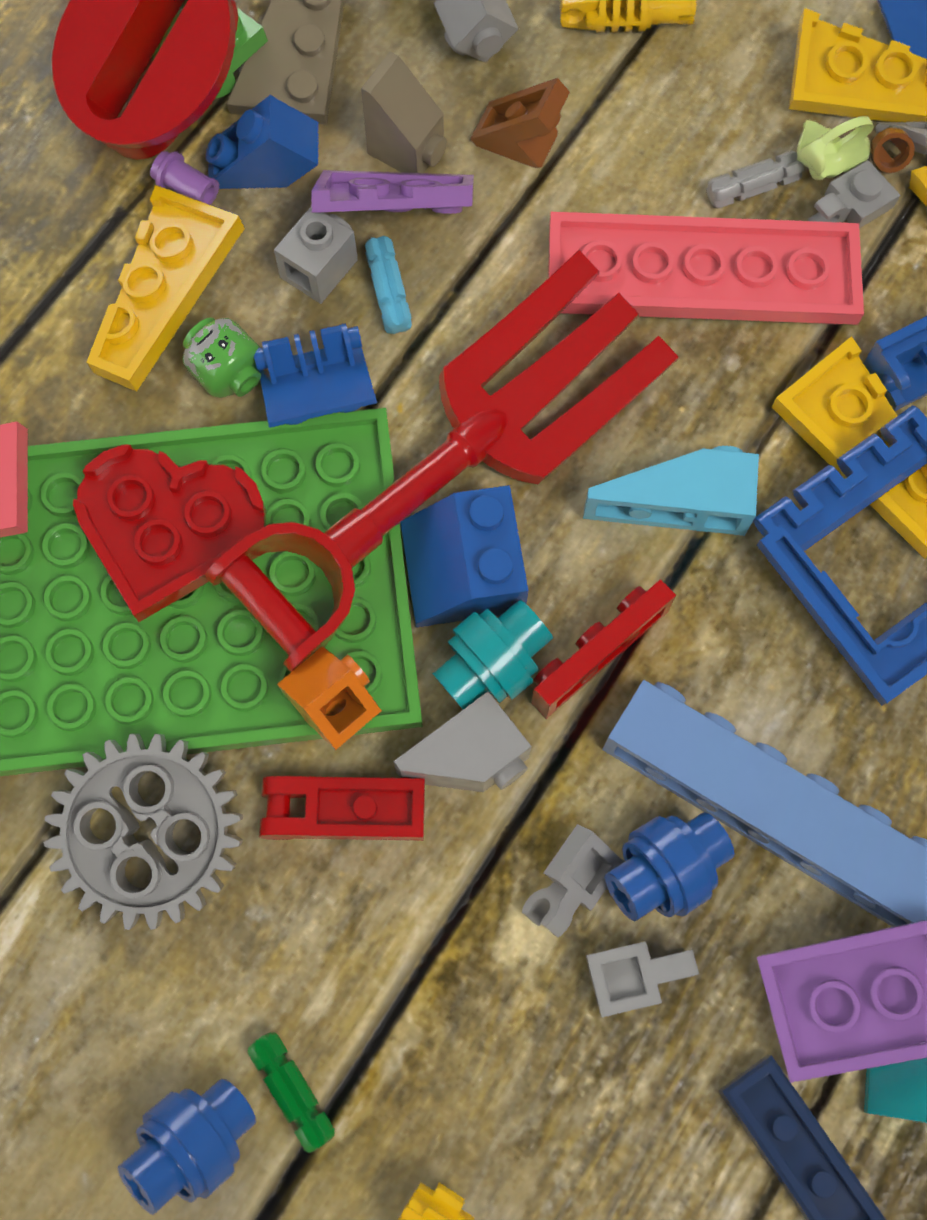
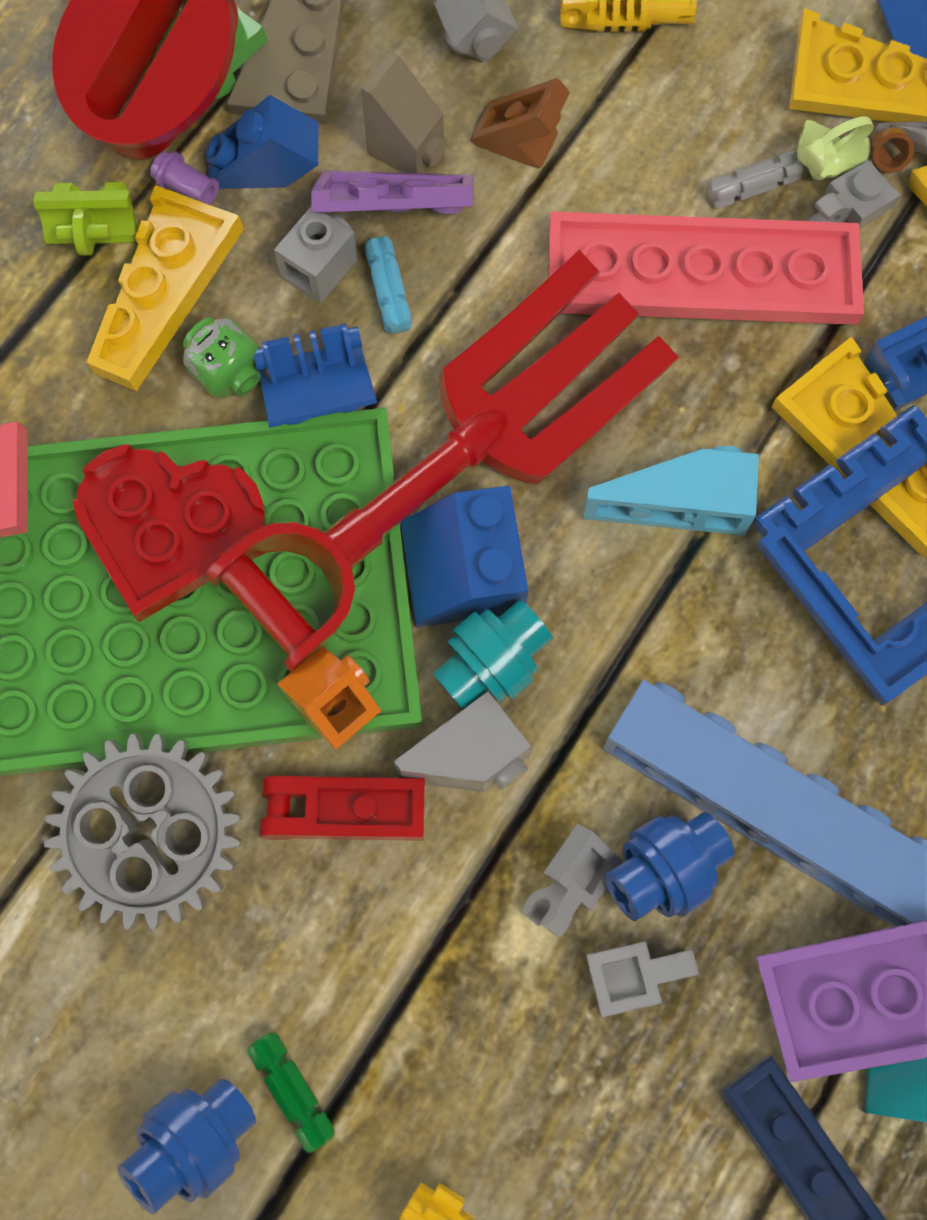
red plate [531,579,676,719] -> none
none -> lime hips [33,182,138,255]

